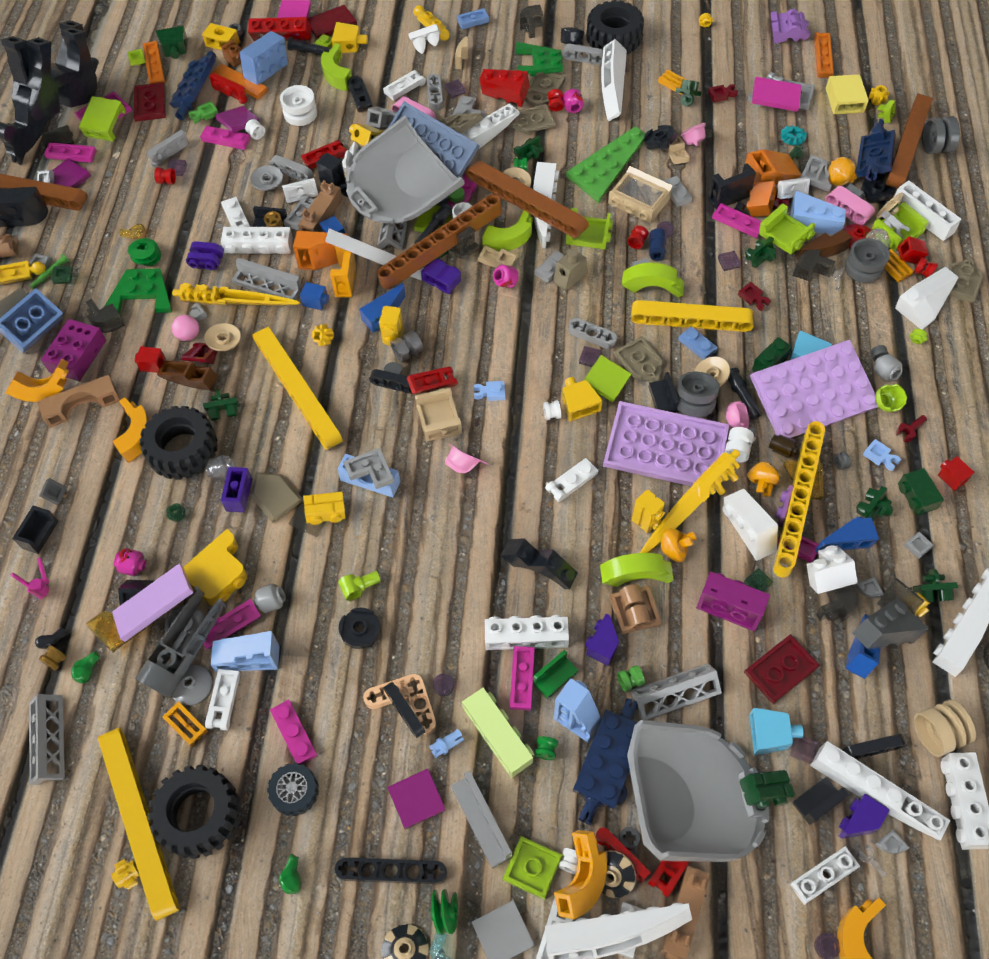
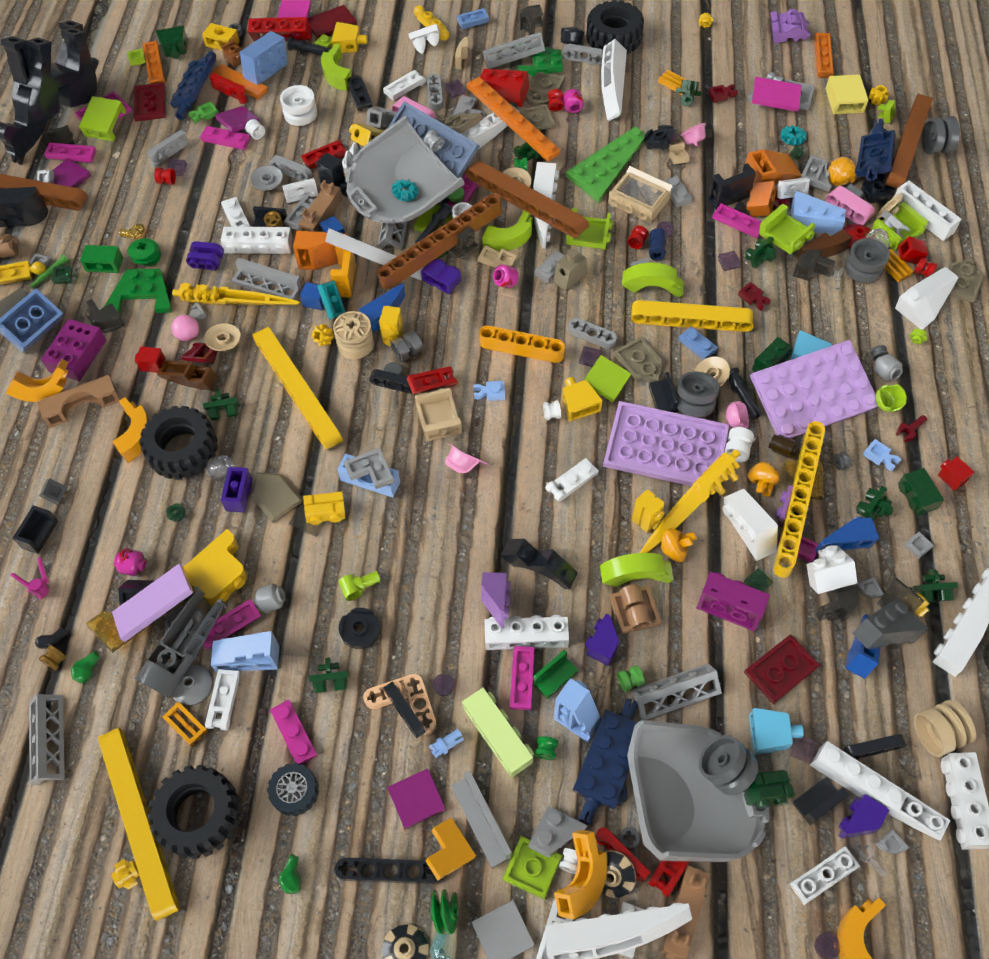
none -> green brick [80,245,123,273]
none -> dark green hips [309,657,350,693]
none -> teal brick [317,280,346,320]
none -> tan wheel [333,311,374,359]
none -> teal gear [392,178,418,201]
none -> light grey wheel [424,130,445,152]
none -> light orange tile [426,818,476,880]
none -> orange plate [467,77,561,162]
none -> light orange beam [479,326,565,363]
none -> medium lavender slope [481,572,510,628]
none -> light grey fence [483,32,545,69]
none -> light grey wing [528,806,587,858]
none -> dark grey wheel [699,735,758,795]

